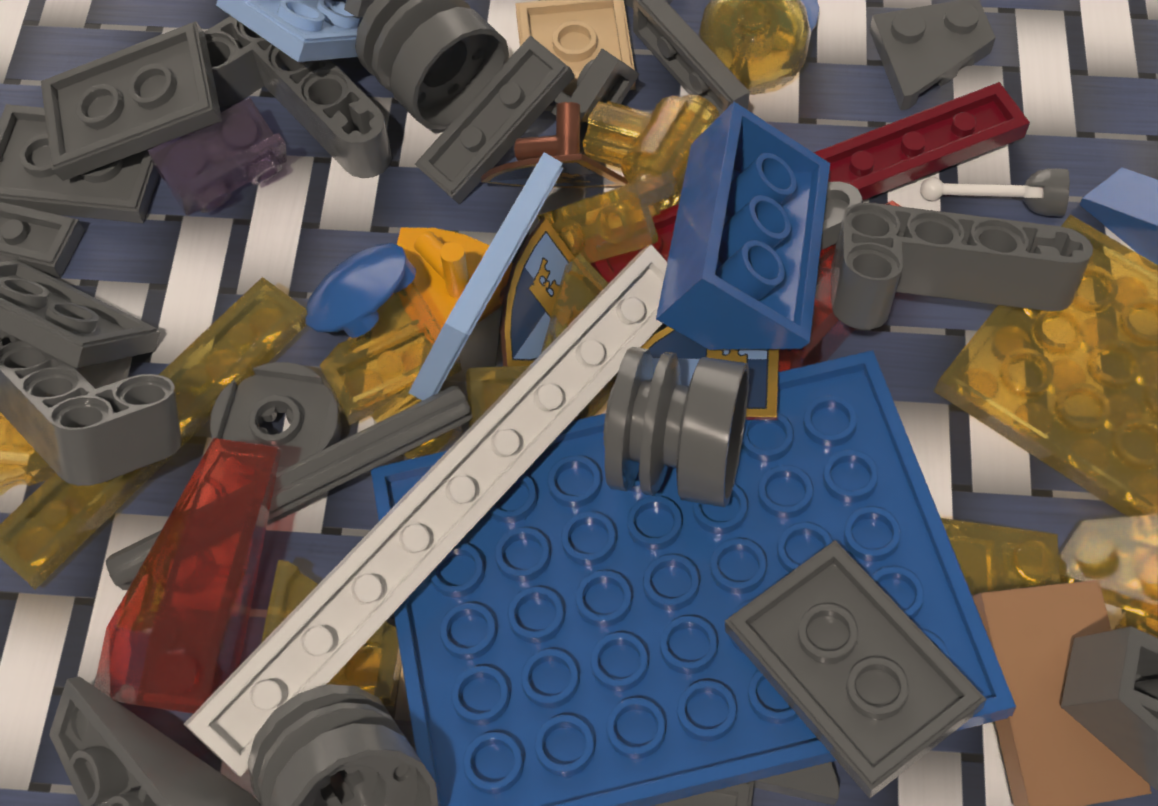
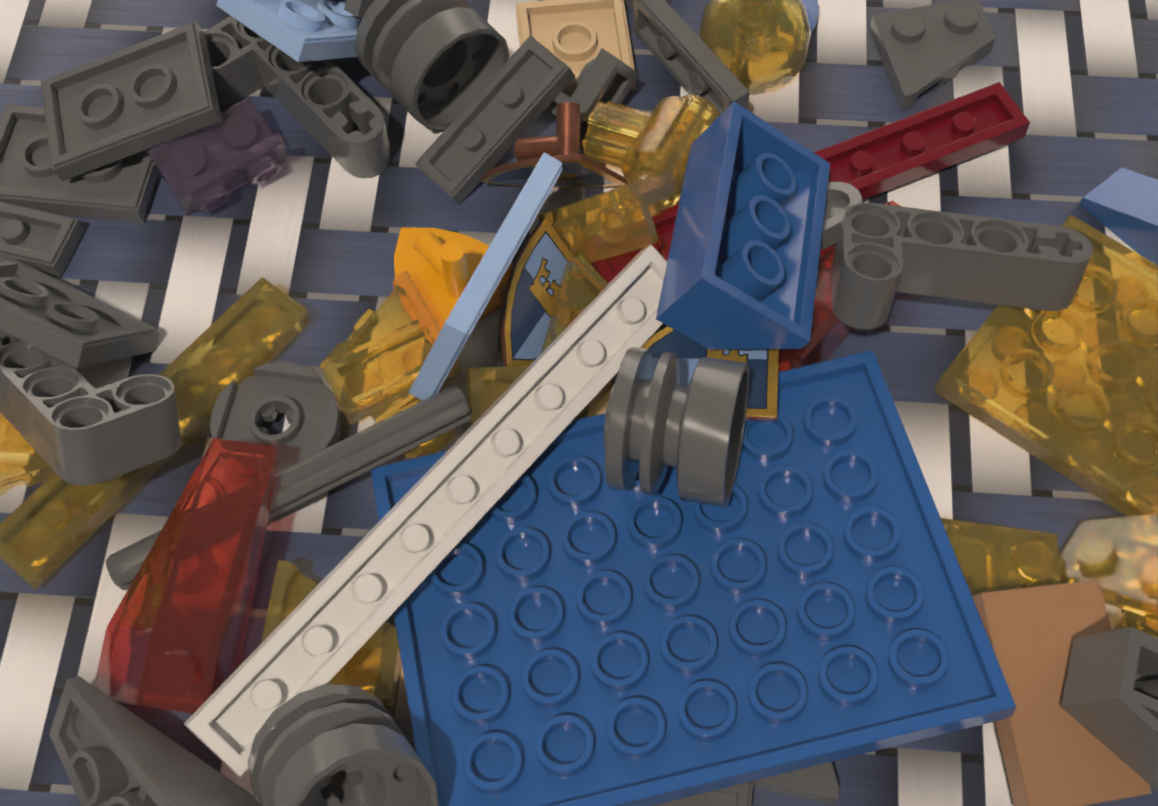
blue dish [304,243,416,338] -> none
dark grey tile [725,540,987,799] -> none
hinge [920,168,1070,216] -> none

